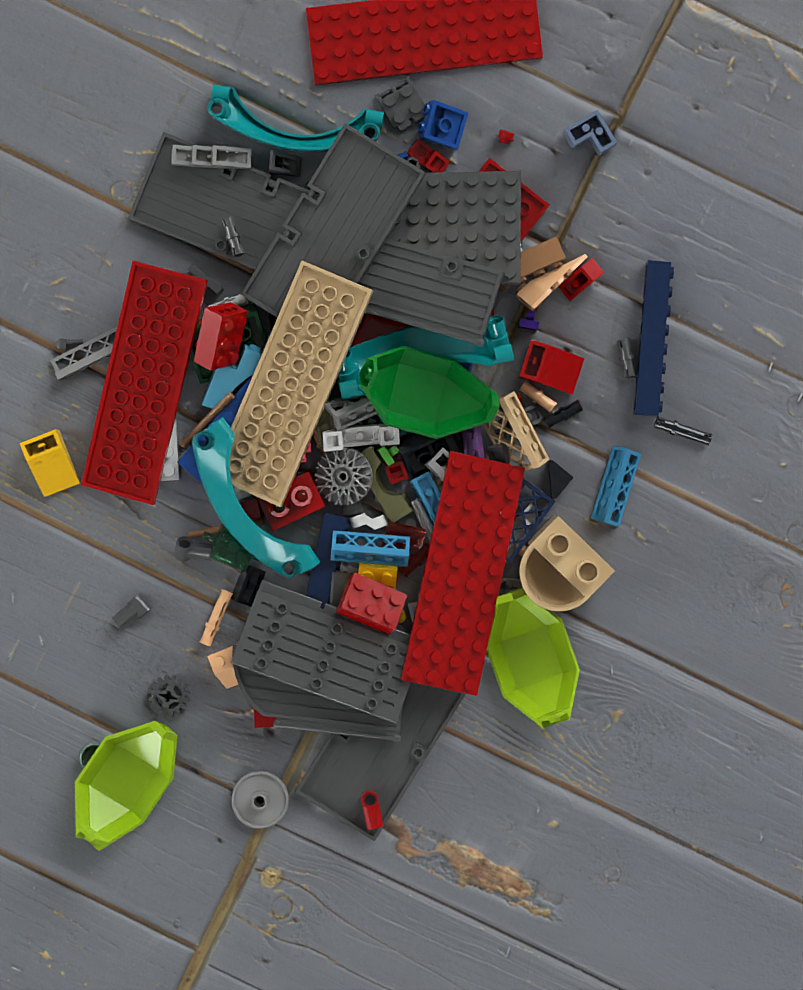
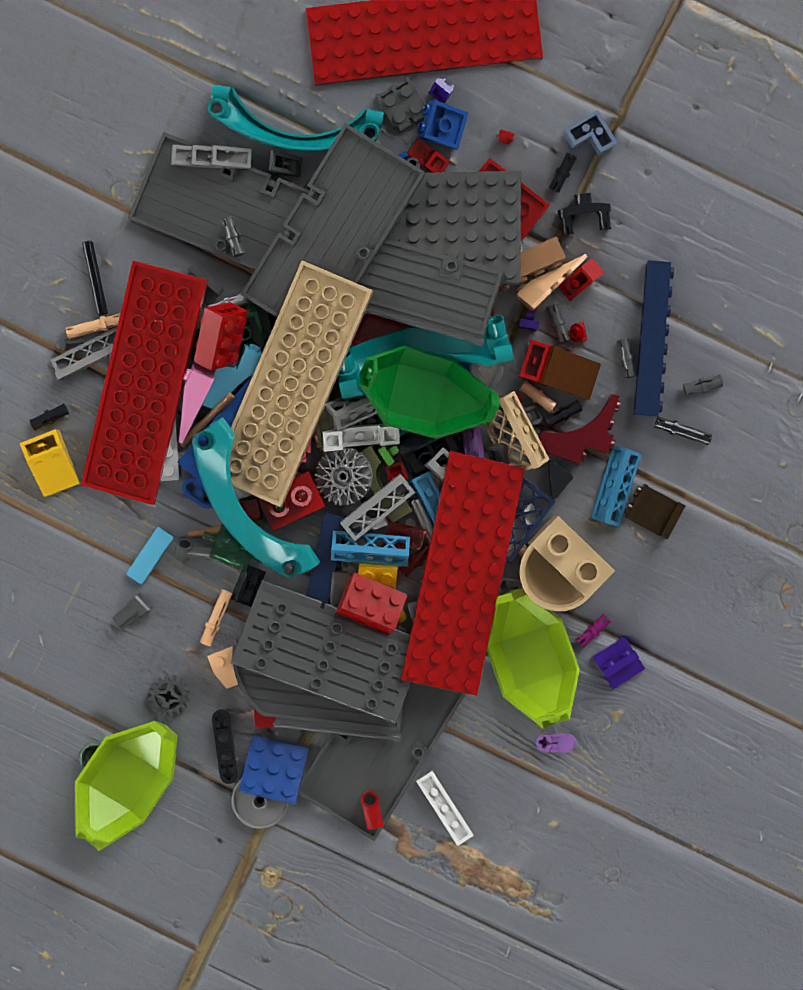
none -> black pin [29,403,69,431]
none -> light nougat pin [66,313,120,339]
none -> black axle [82,240,108,316]
none -> medium azure tile [126,526,174,585]
none -> bright pink wedge [179,363,215,444]
none -> blue plate [182,478,212,509]
none -> black beam [212,709,238,784]
none -> blue plate [239,735,309,805]
none -> light grey fence [340,473,415,541]
none -> white plate [416,770,474,846]
none -> dark purple tile [428,78,454,104]
none -> medium lavender piece [536,733,577,753]
none -> dark red arch [538,394,621,464]
none -> reddish brown tile [540,346,601,400]
none -> dark grey pin [546,303,570,344]
none -> black pin [549,153,577,193]
none -> black connector [557,193,612,235]
none -> red plate [570,322,587,342]
none -> magenta pin [575,614,611,649]
none -> dark purple bracket [592,636,645,689]
none -> dark brown panel [624,484,686,539]
none -> dark grey pin [683,374,723,396]

